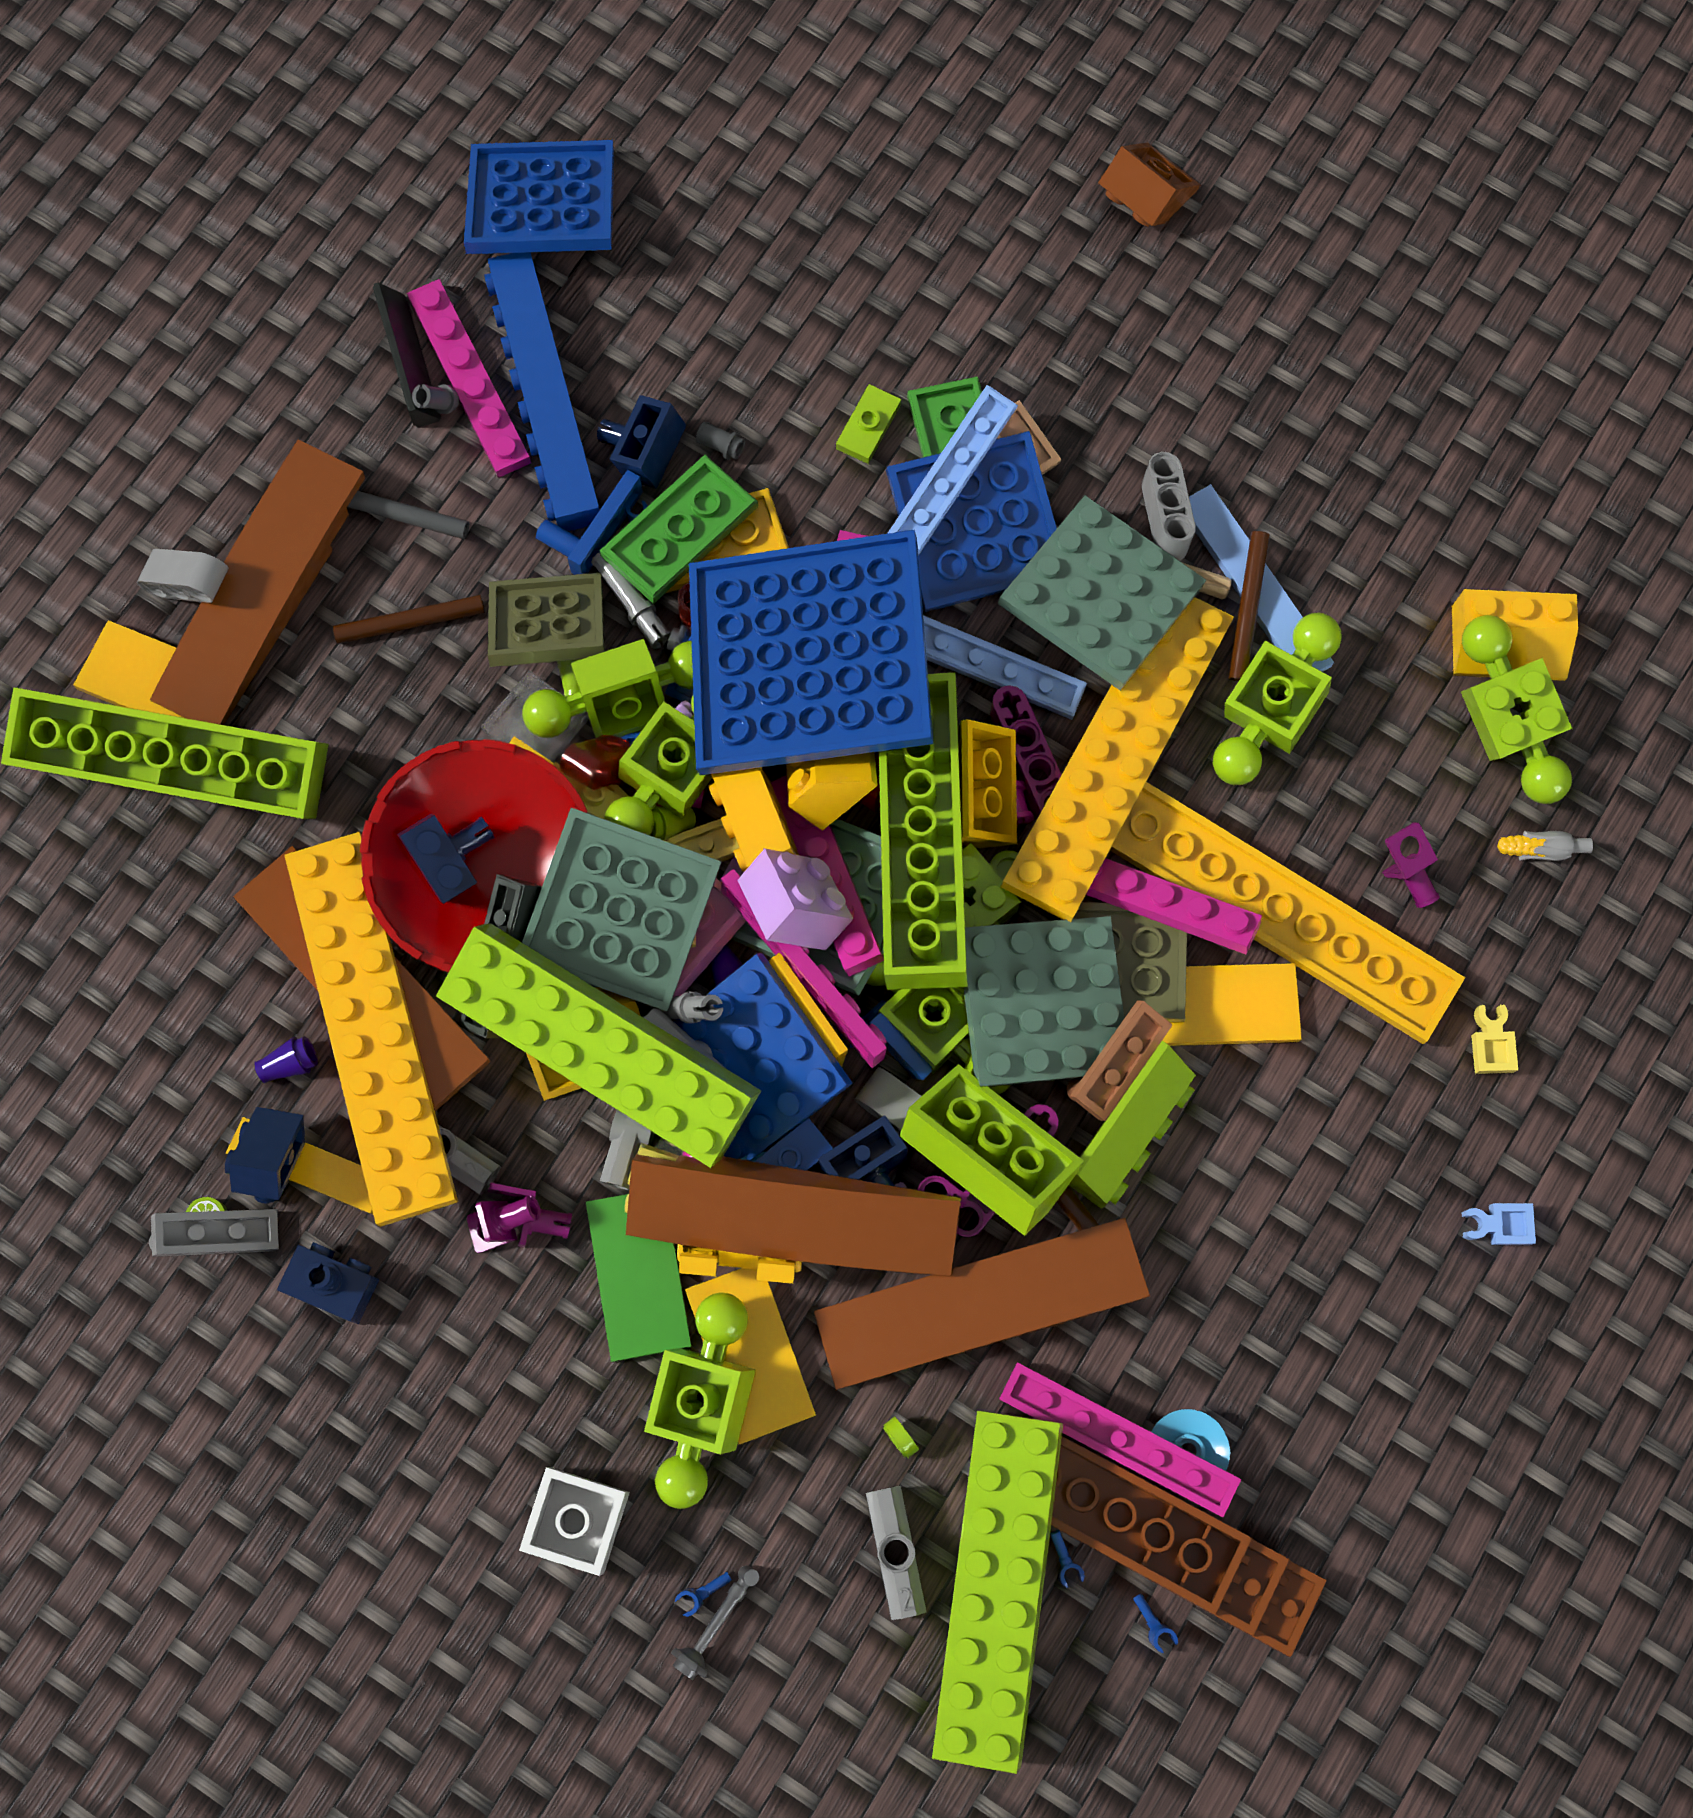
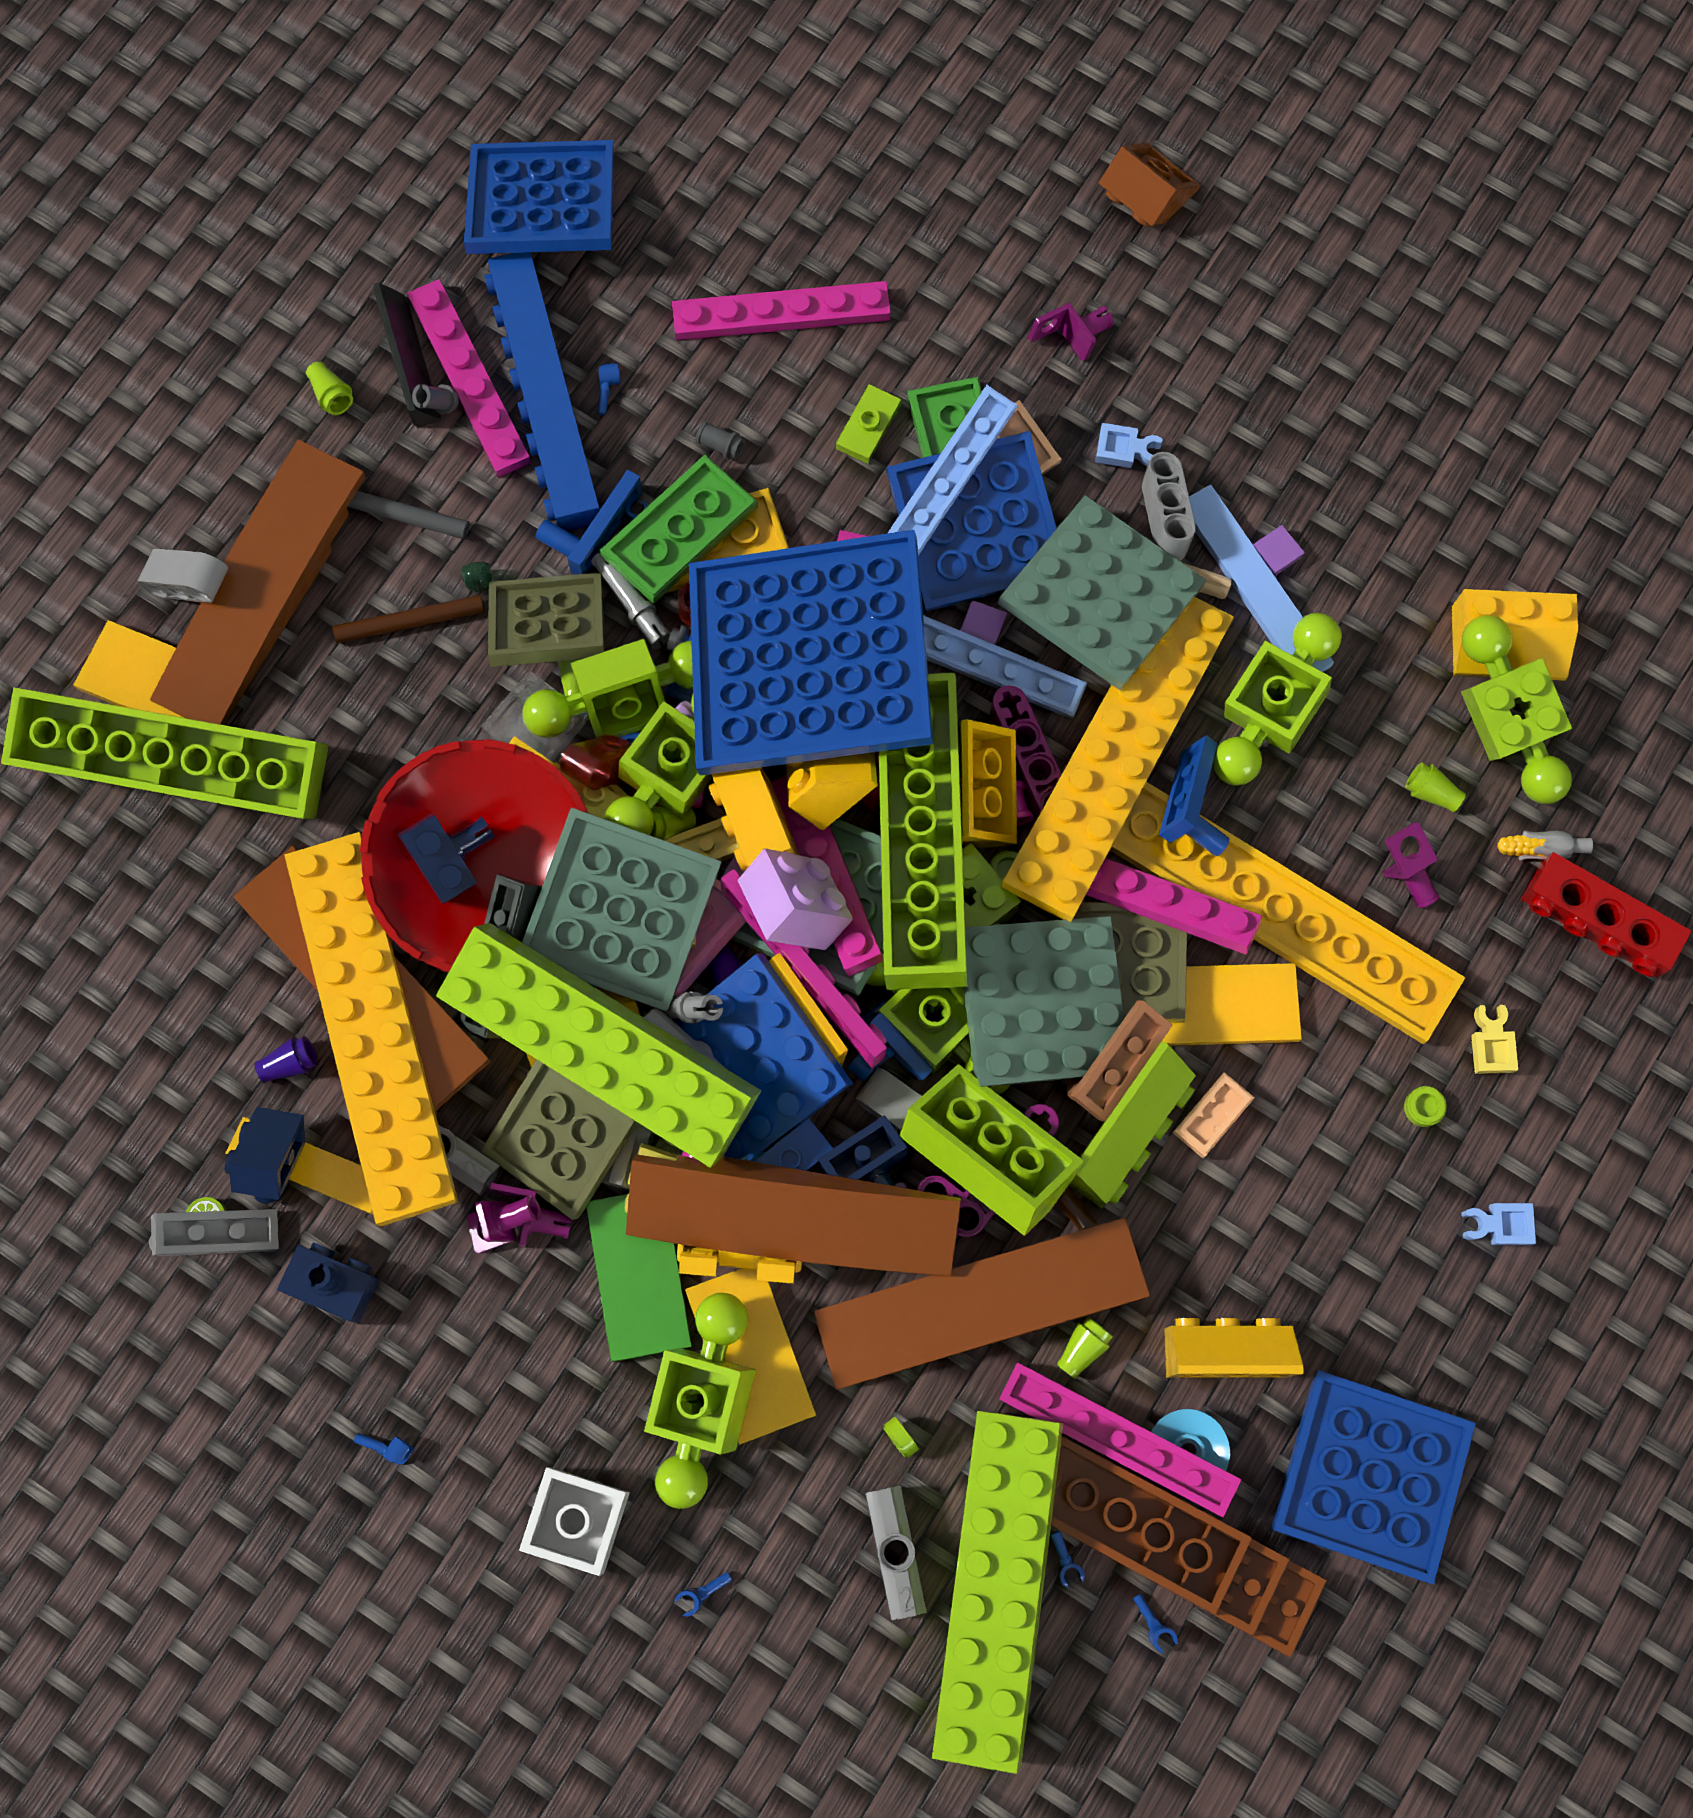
dark blue brick [597,395,687,489] -> none
flat silver piece [671,1565,759,1680] -> none
reddish brown piece [1228,531,1270,682] -> none
none -> lime cone [306,361,353,415]
none -> blue hand [354,1433,414,1465]
none -> clear green hinge [460,562,492,592]
none -> olive plate [481,1060,638,1220]
none -> blue hand [597,363,621,416]
none -> dark pink plate [672,281,890,340]
none -> blue hand [848,1047,894,1082]
none -> medium lavender tile [960,600,1007,645]
none -> magenta bracket [1028,303,1114,361]
none -> lime cone [1056,1316,1114,1379]
none -> light blue plate [1095,423,1163,468]
none -> blue piece [1159,735,1229,856]
none -> yellow slope [1164,1318,1304,1378]
none -> light nougat plate [1173,1072,1255,1158]
none -> medium lavender tile [1253,525,1304,576]
none -> blue plate [1271,1370,1476,1585]
none -> lime tile [1404,1086,1447,1127]
none -> lime cone [1405,762,1466,812]
none -> red brick [1520,852,1691,978]

